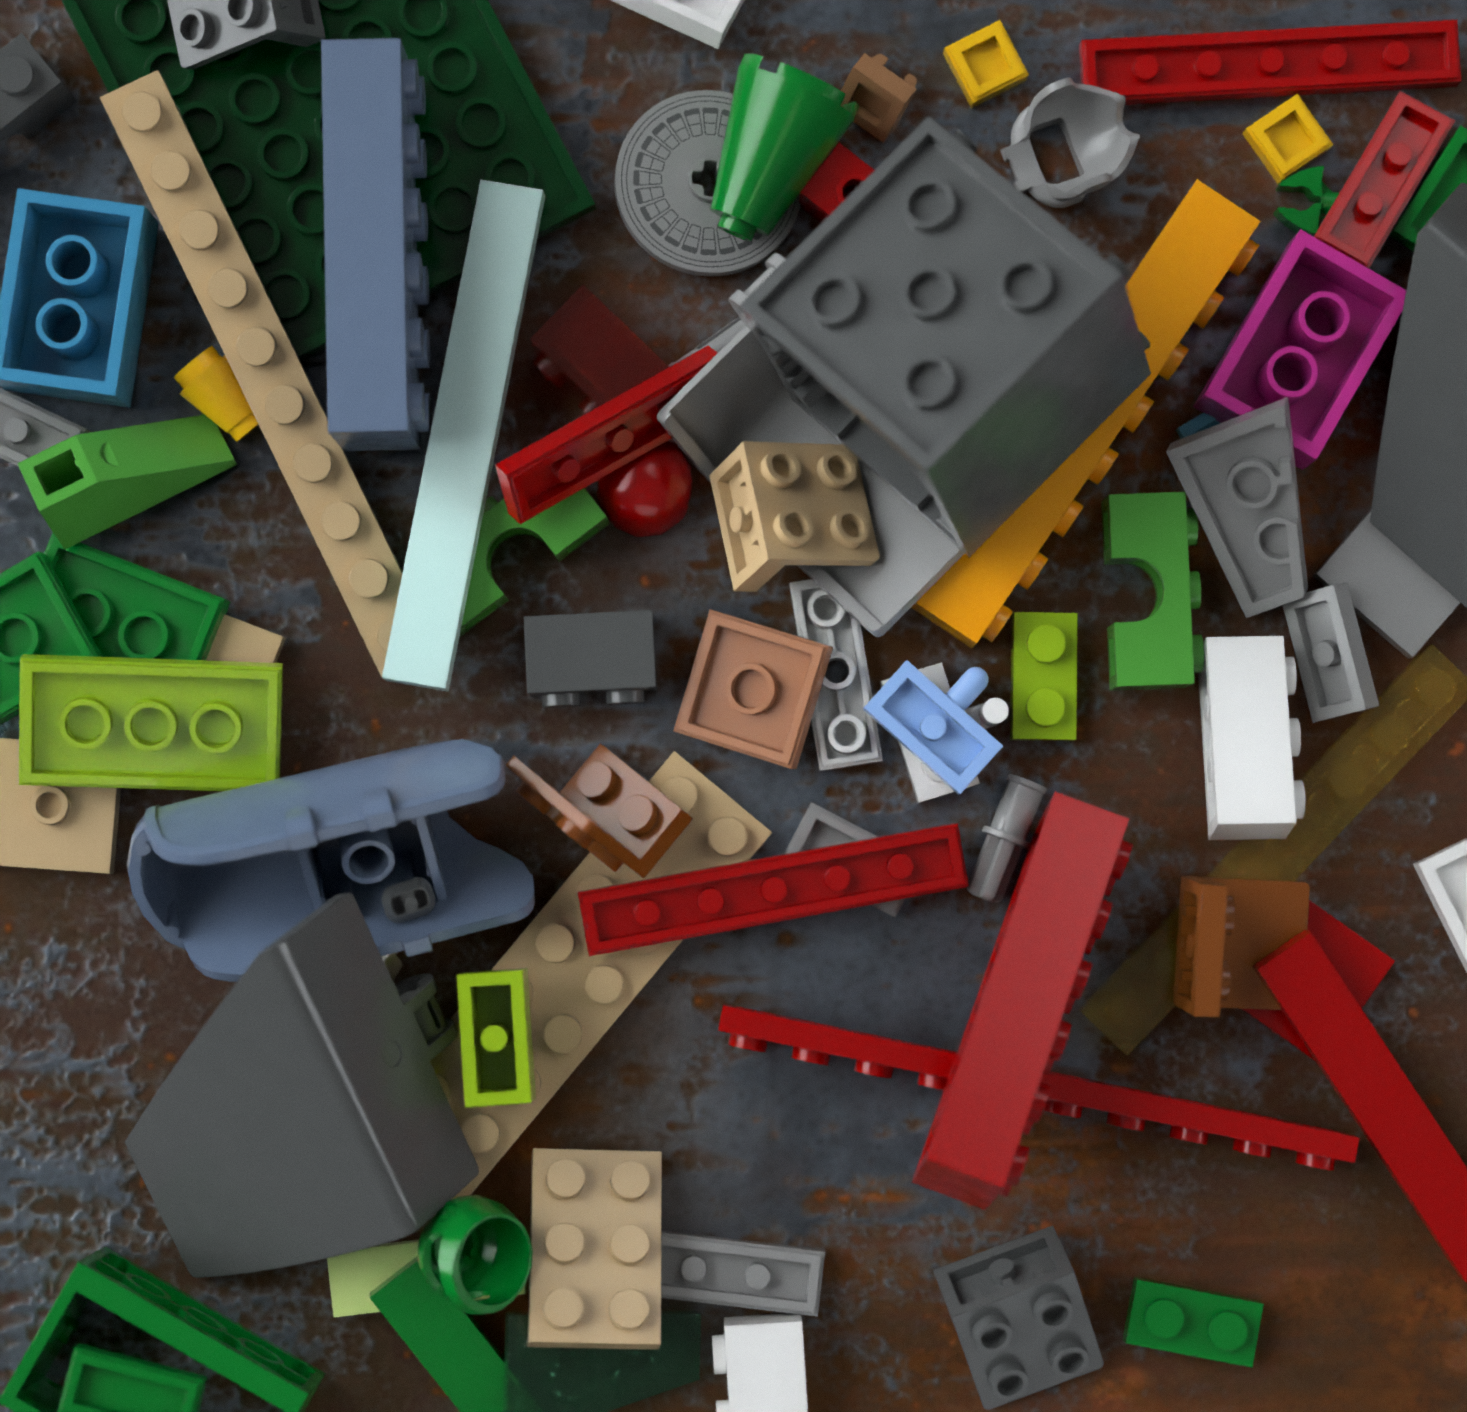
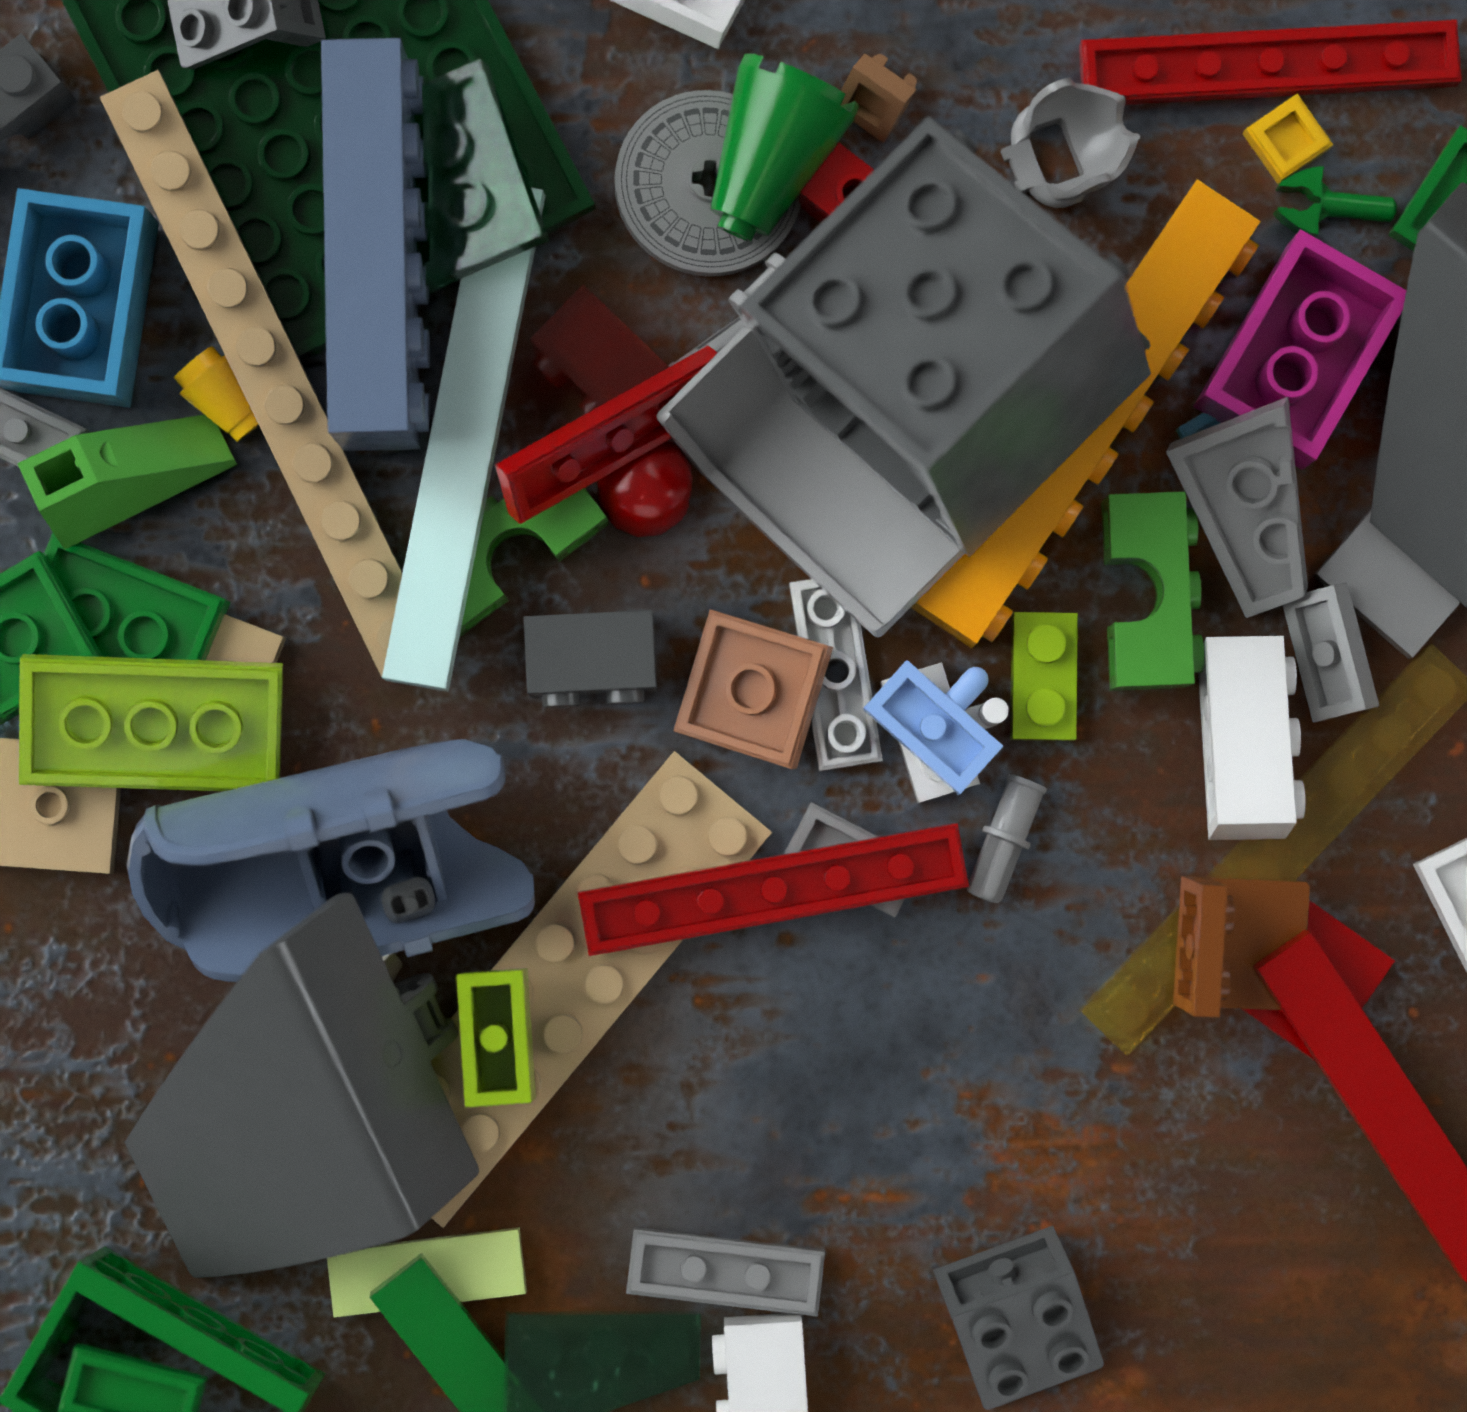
green helmet [418,1195,533,1315] -> none
dark orange bracket [505,743,693,879] -> none
tan plate [528,1148,662,1350] -> none
tan bracket [709,441,880,592] -> none
red plate [718,1003,1360,1171] -> none
red brick [911,792,1133,1210] -> none
yellow tile [943,20,1029,108] -> none
green plate [1122,1276,1264,1368] -> none
red tile [1314,91,1455,268] -> none
none -> clear green wing [422,59,550,290]

